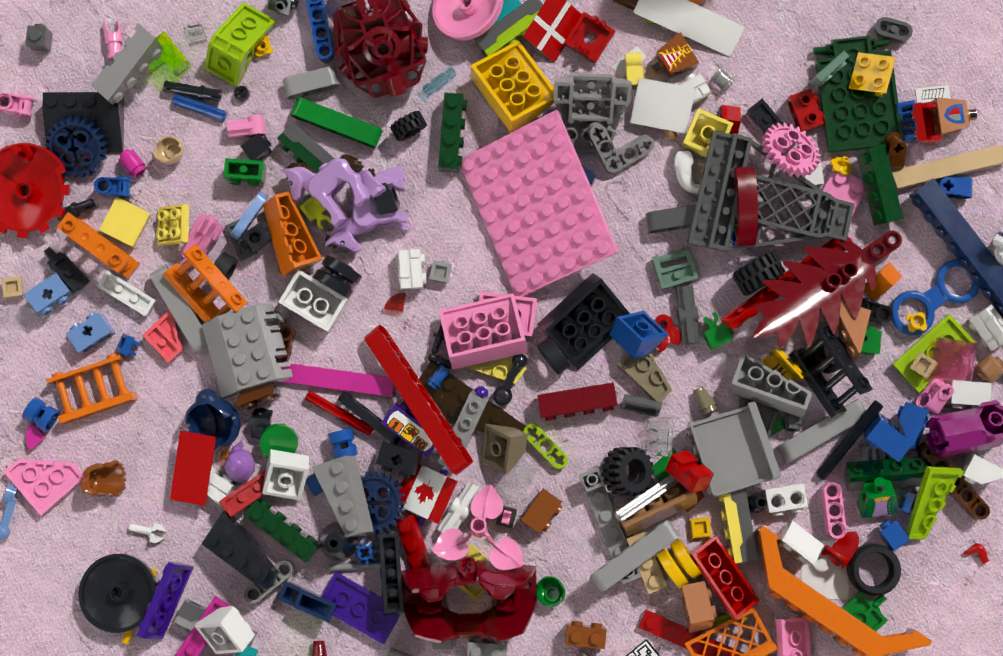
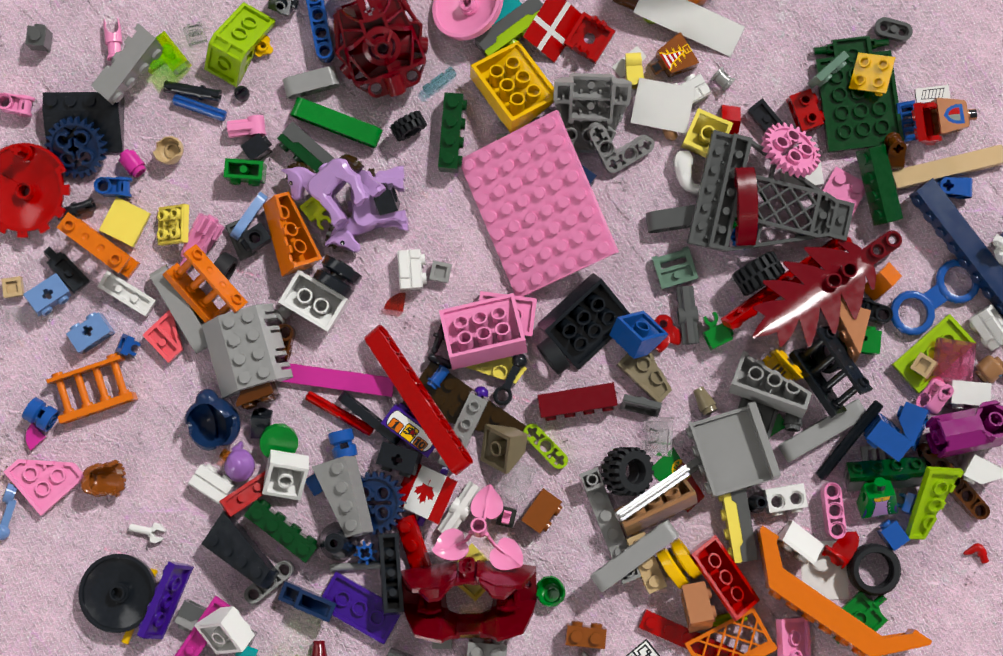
red window [170,431,216,506] -> none
red brick [665,450,714,493] -> none
yellow tile [689,517,711,539] -> none
yellow plant [830,156,853,176] -> none
yellow plate [906,312,927,332] -> none

